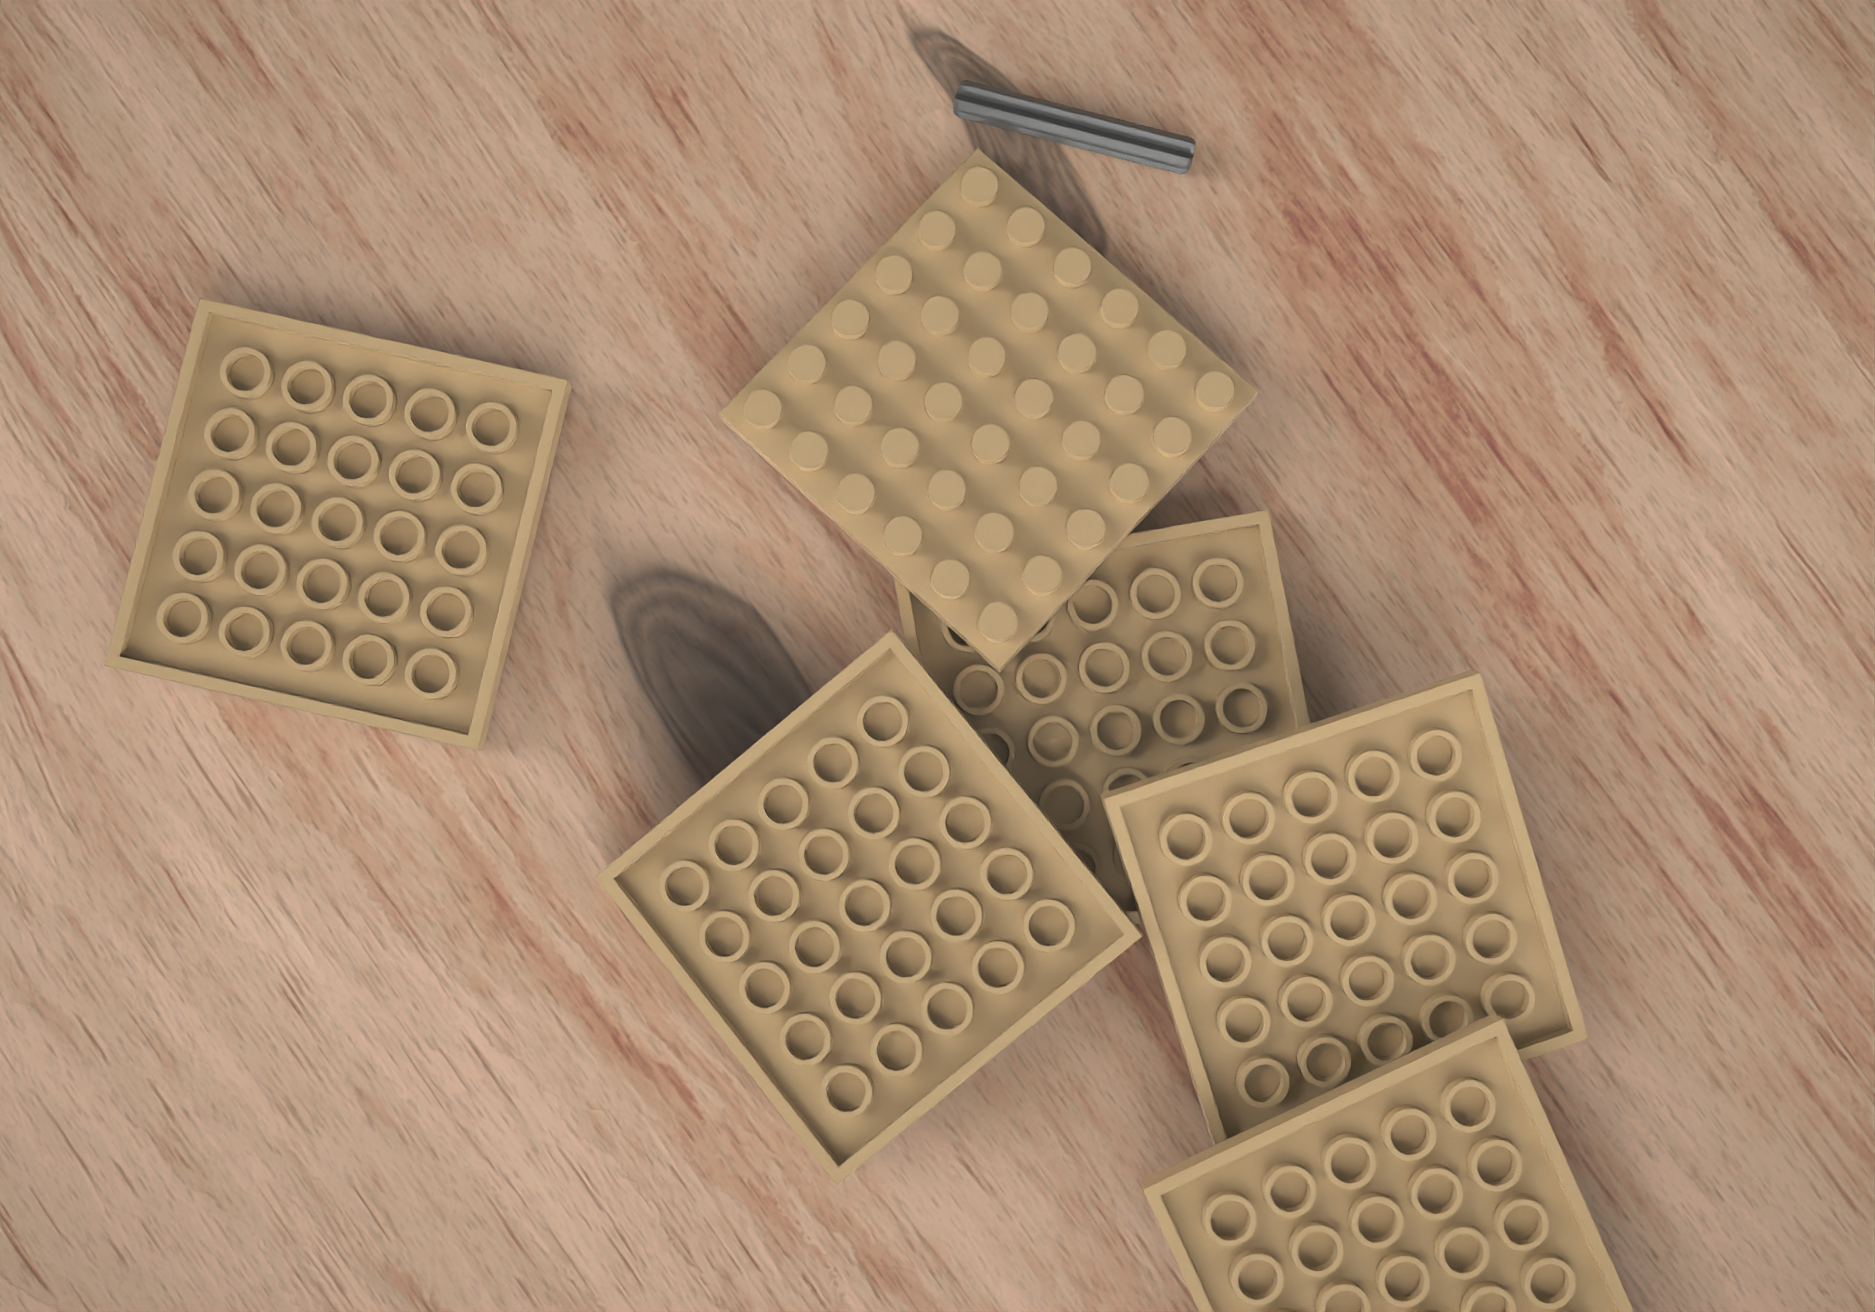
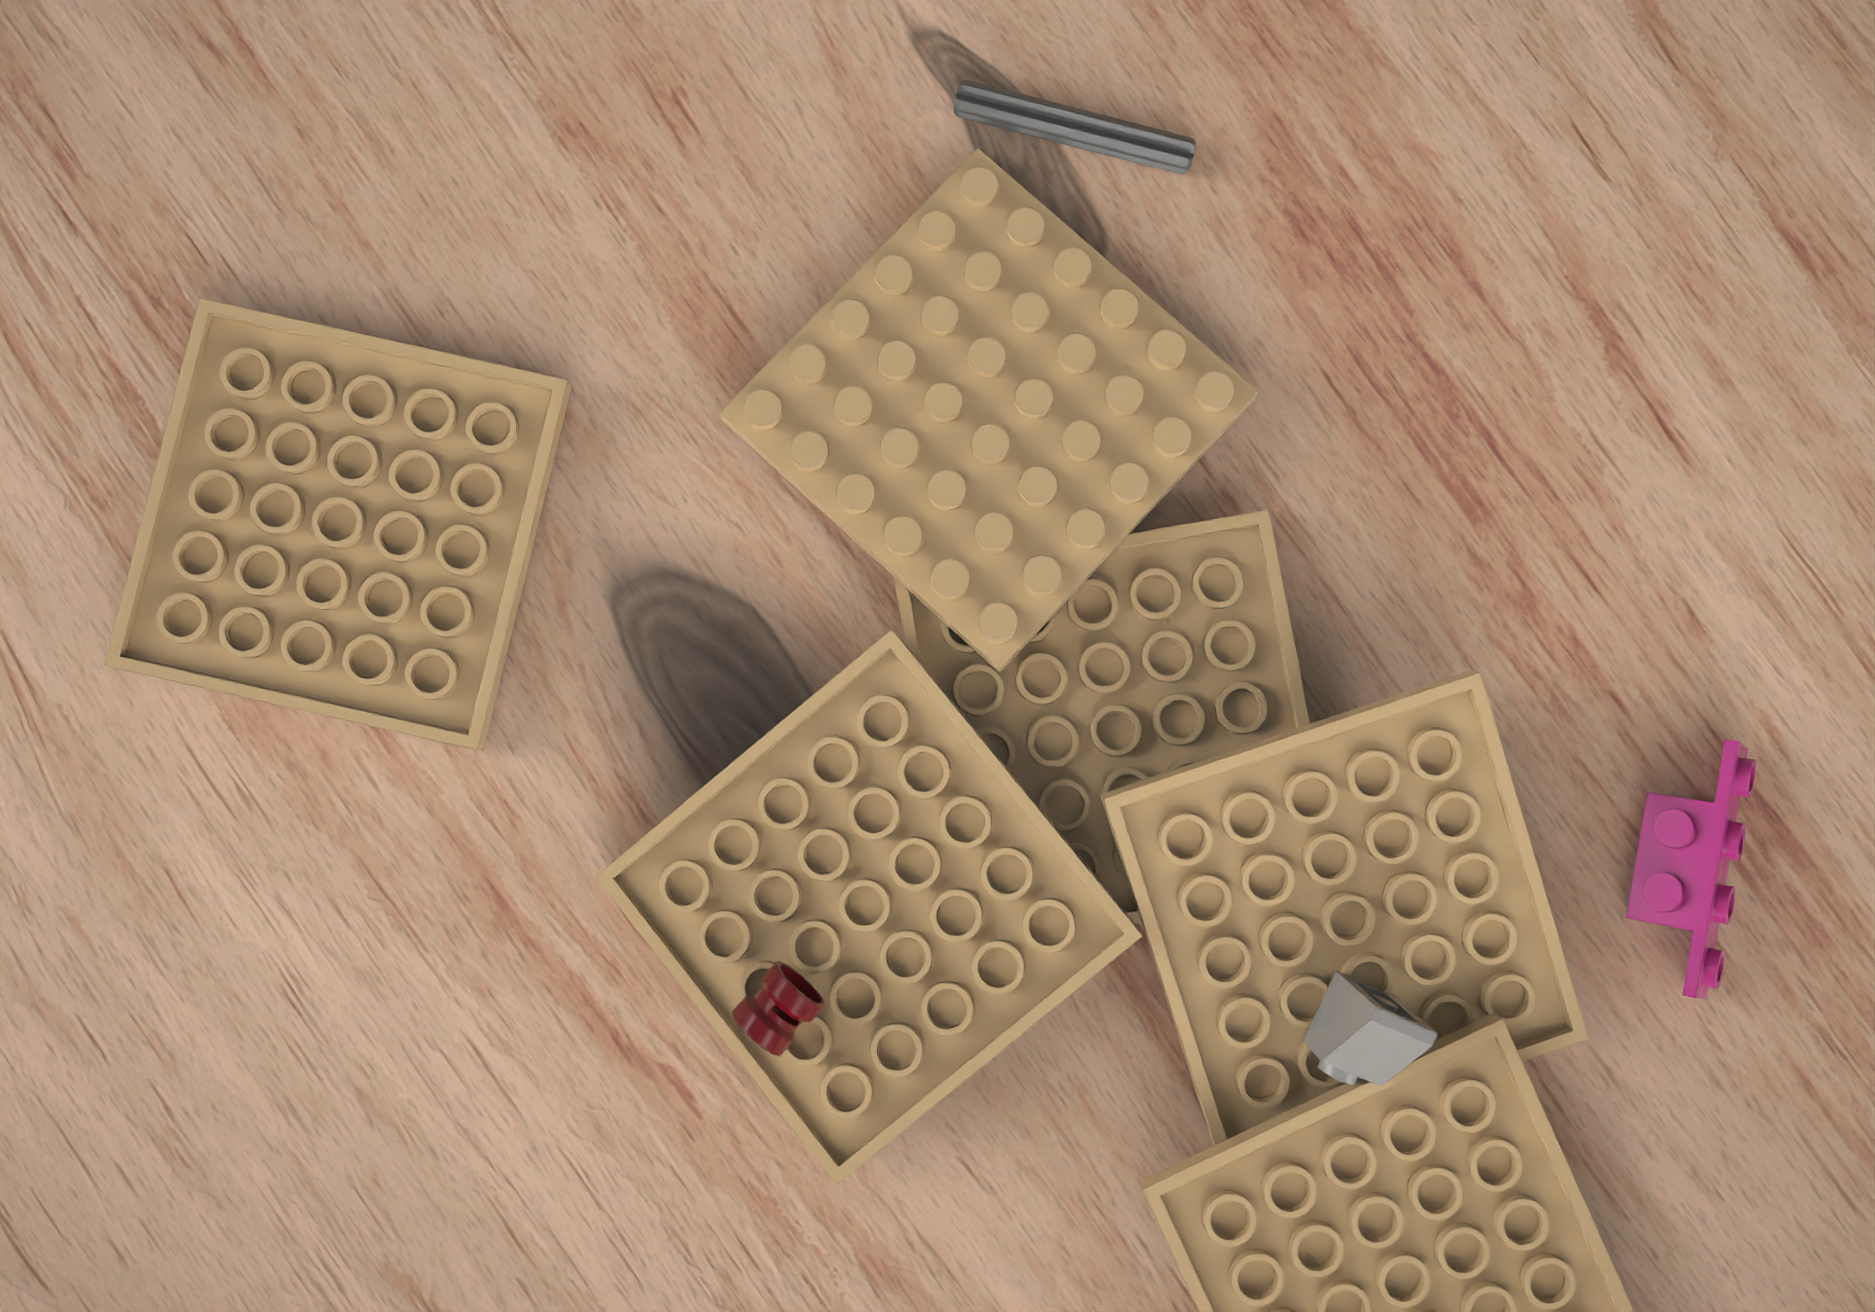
none -> dark red wheel [732,961,826,1056]
none -> light grey slope [1303,971,1438,1086]
none -> dark pink bracket [1626,739,1756,999]

